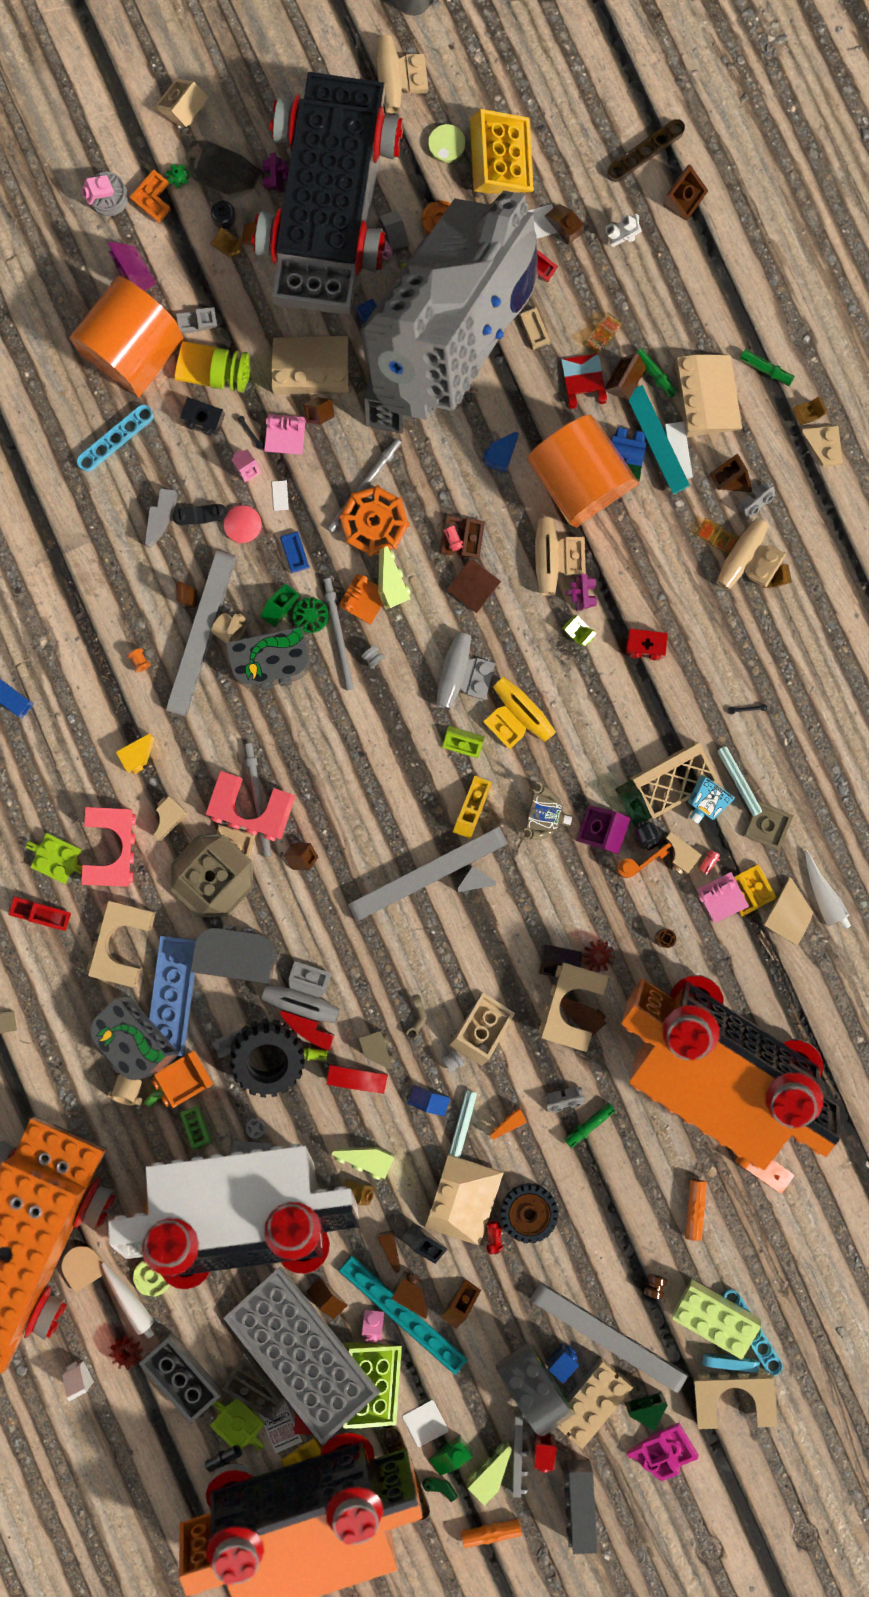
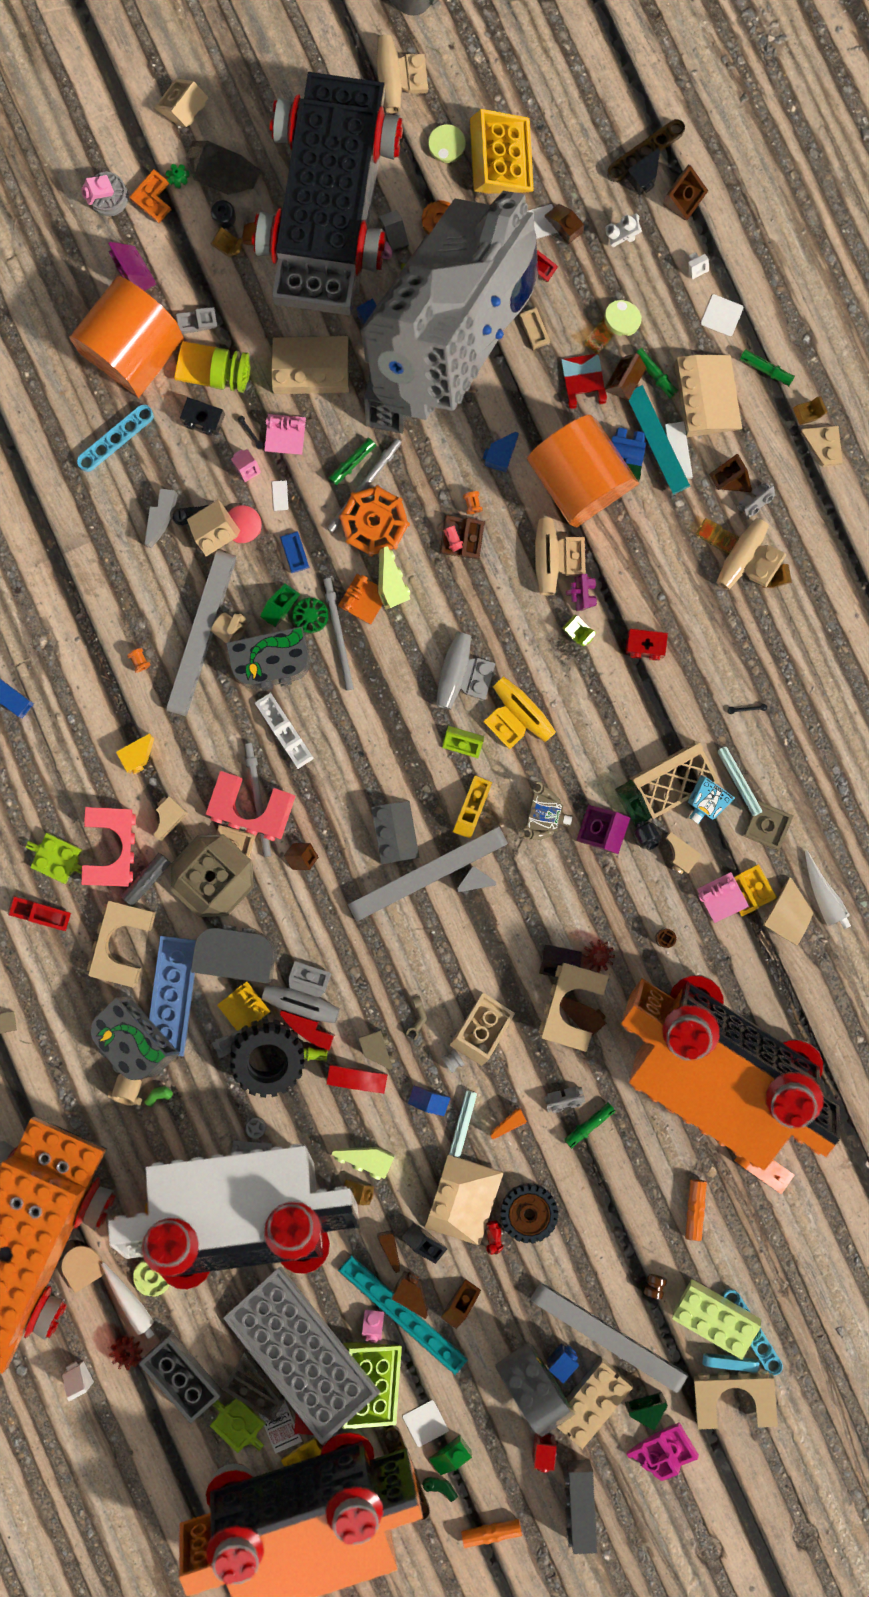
orange panel [151,1050,213,1109] -> none
reddish brown slope [176,582,197,608] -> none
bright green slope [180,1106,213,1150] -> none
black pin [205,1445,242,1472] -> none
magenta hips [262,152,289,193] -> none
reddish brown panel [303,397,335,425] -> none
reddish brown slope [307,1277,348,1319] -> none
light grey wheel [361,645,385,669] -> none
copper slope [447,558,501,613] -> none
yellowish green slope [467,1440,512,1506] -> none
light grey hinge [512,1411,529,1498] -> none
orange door [616,843,672,878] -> none
coral pin [698,849,720,875] -> none
none -> dark grey axle [121,853,171,907]
none -> tan slope [187,499,240,556]
none -> yellow hinge [217,981,271,1031]
none -> white slope [255,692,314,769]
none -> green pin [328,437,376,486]
none -> dark grey slope [371,801,420,865]
none -> orange bush [463,491,483,515]
none -> yellowish green tile [604,300,642,336]
none -> black slope [626,148,660,195]
none -> white tile [688,252,709,279]
none -> white sticker [701,294,744,336]

